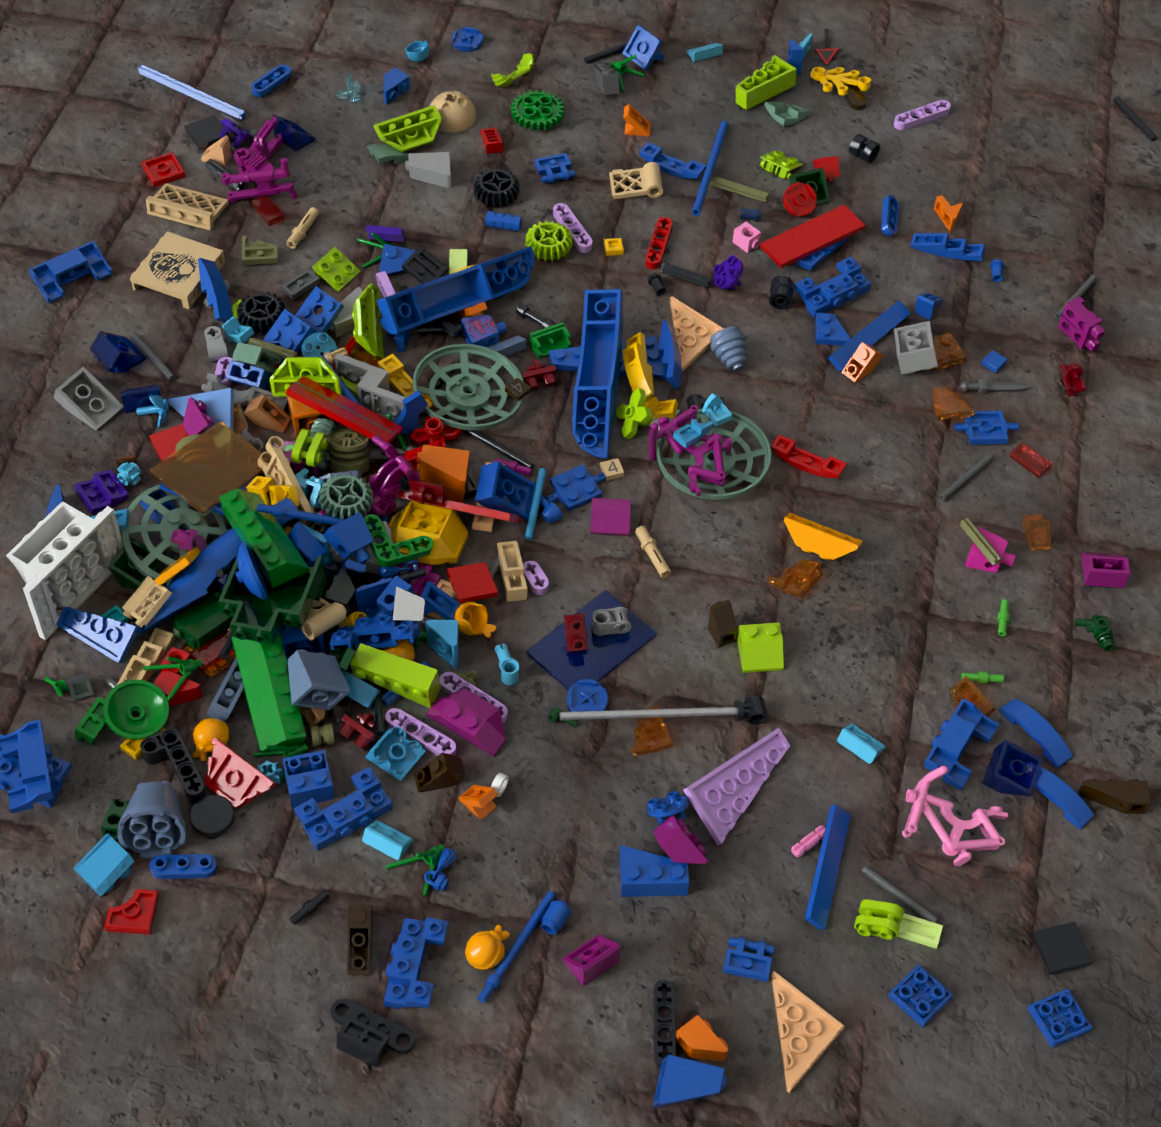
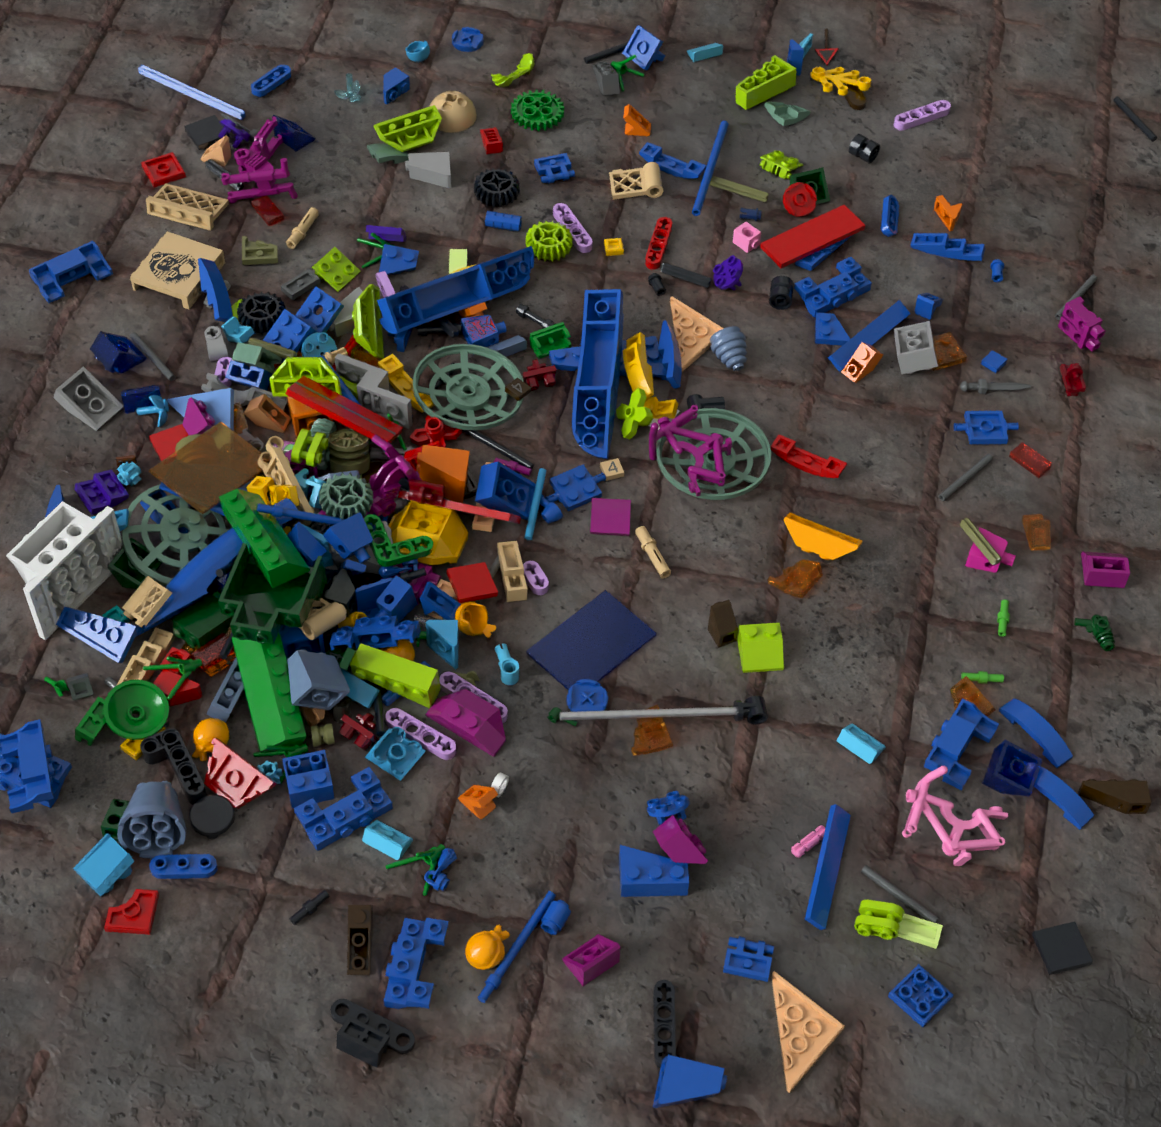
light orange tile [154,546,201,586] -> none
magenta hips [170,529,206,551] -> none
blue dish [235,541,270,601] -> none
white sticker [393,587,425,621] -> none
blue tile [394,390,428,435] -> none
black plate [402,245,450,284] -> none
dark brown slope [414,752,465,793] -> none
dark red hips [563,612,588,652] -> none
light grey piece [591,607,632,636] -> none
dark azure slope [673,419,714,448] -> none
orange slope [675,1015,729,1061] -> none
lavender wing [683,728,790,846] -> none
medium azure tile [702,393,732,426] -> none
red slope [813,156,840,182] -> none
clear orange slope [932,387,975,421] -> none
blue tile [1027,989,1093,1048] -> none

